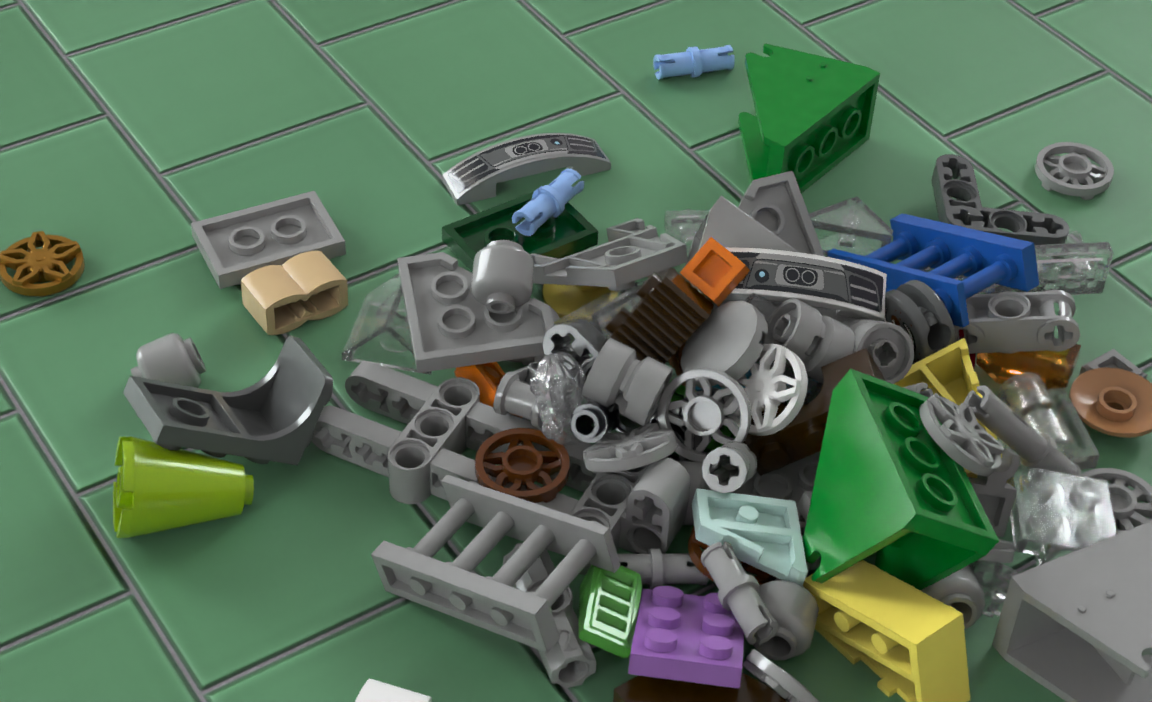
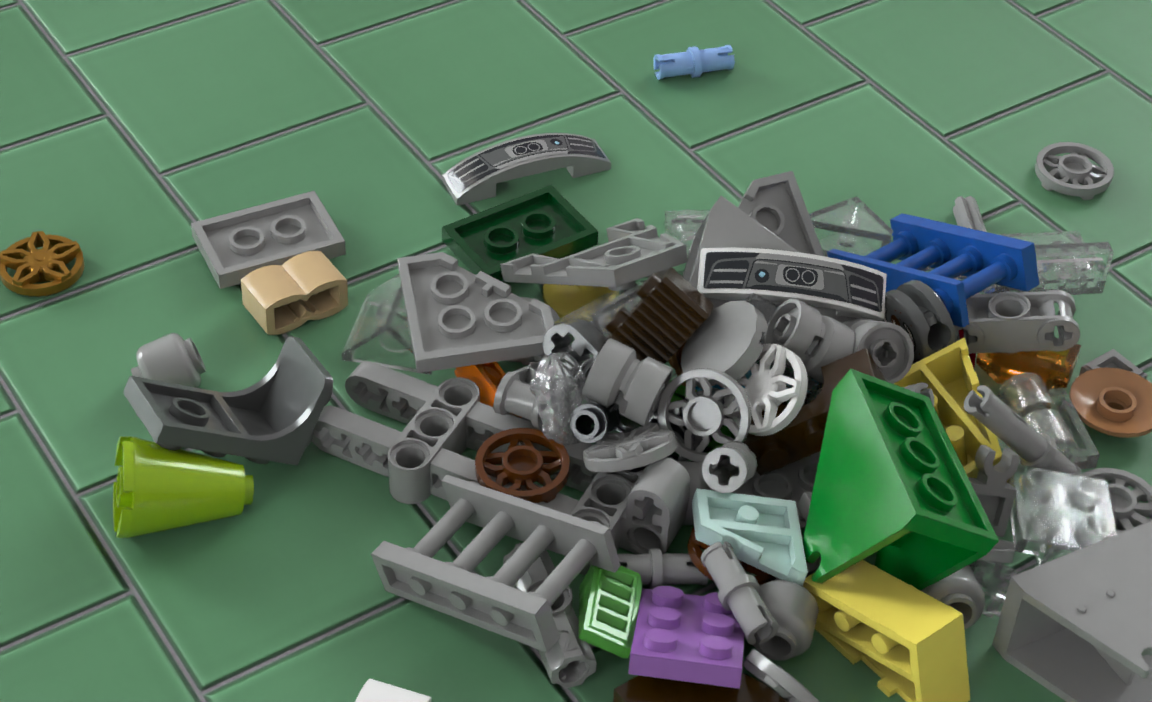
light grey head [471,240,534,314] -> none
light blue pin [512,168,584,236] -> none
orange tile [680,237,750,307] -> none
green ladder [738,44,880,193] -> none
light grey wheel [919,393,1004,476] -> none
dark grey beam [931,154,1070,255] -> none

